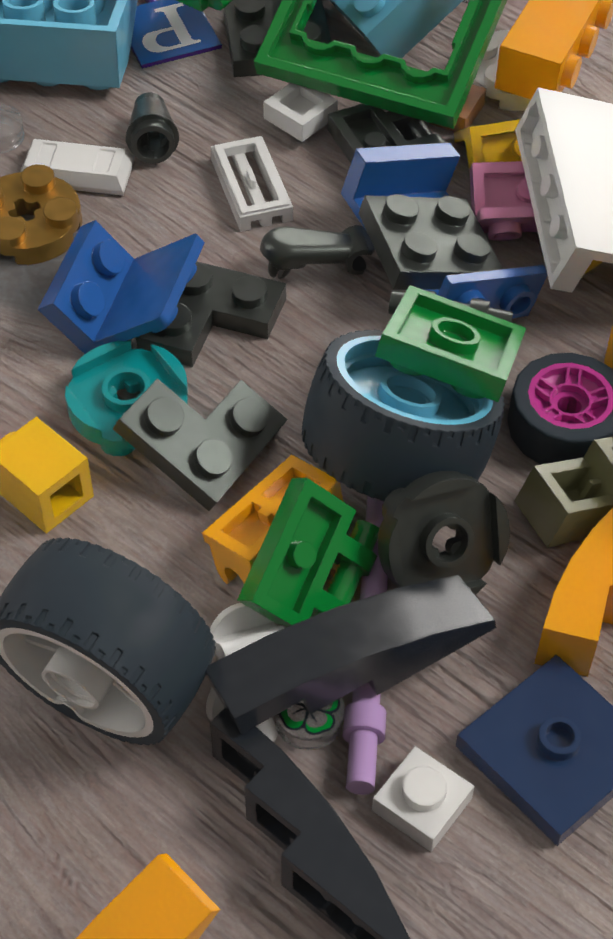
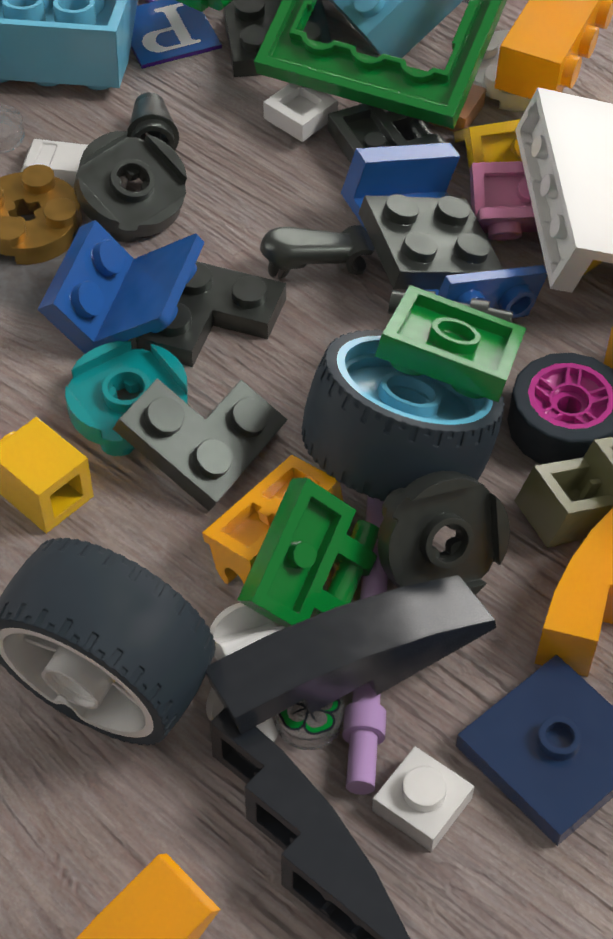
white tile [211,136,293,232] -> none
none -> pearl dark grey plate [74,131,187,243]

